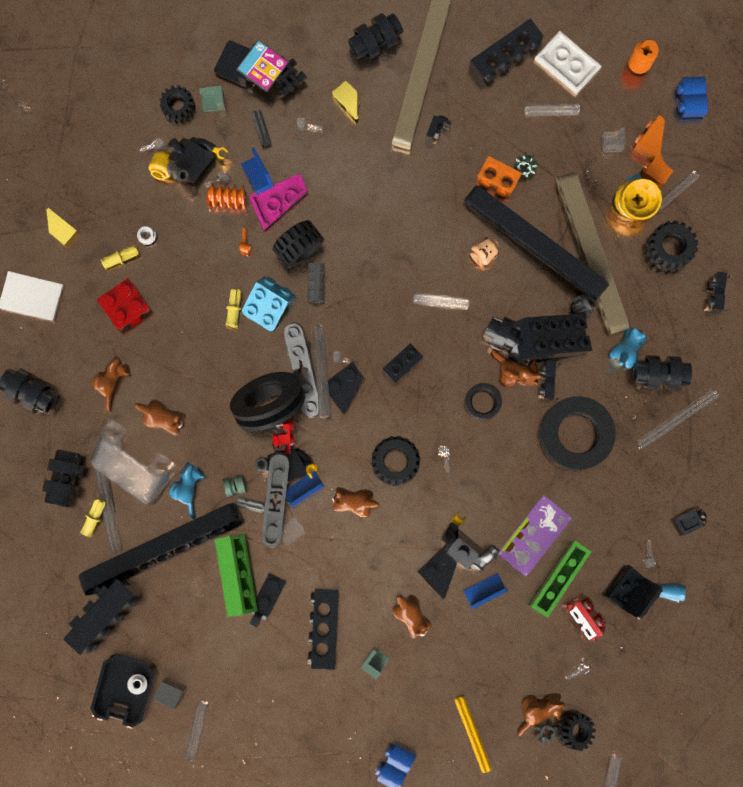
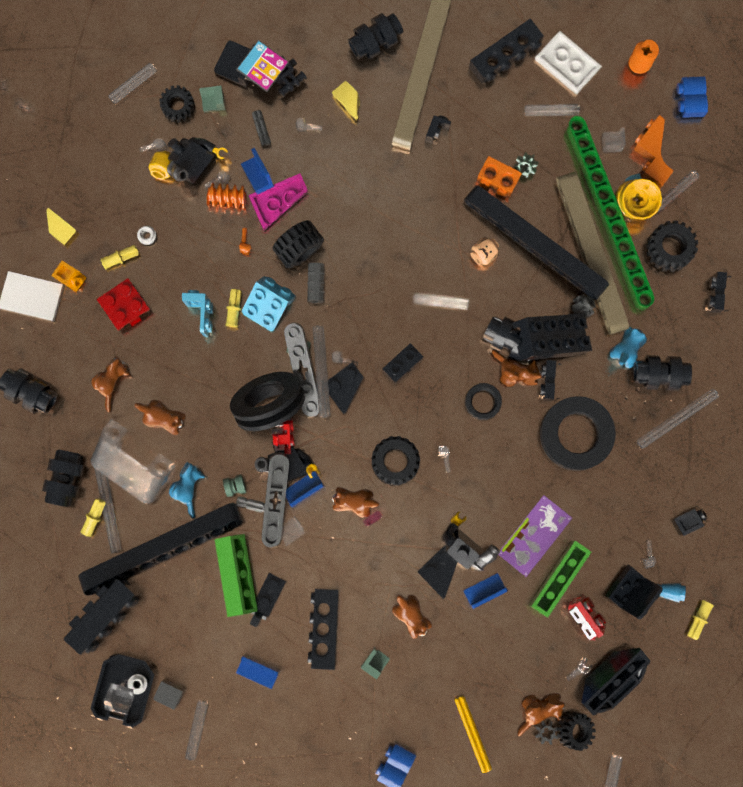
none -> light orange bracket [51,260,86,292]
none -> clear panel [104,683,134,715]
none -> clear axle [108,63,156,104]
none -> medium azure bracket [182,290,213,337]
none -> blue panel [236,654,280,689]
none -> clear pink tile [362,511,382,527]
none -> green beam [567,116,654,310]
none -> black wedge [581,648,650,716]
none -> light yellow axle [687,600,714,640]

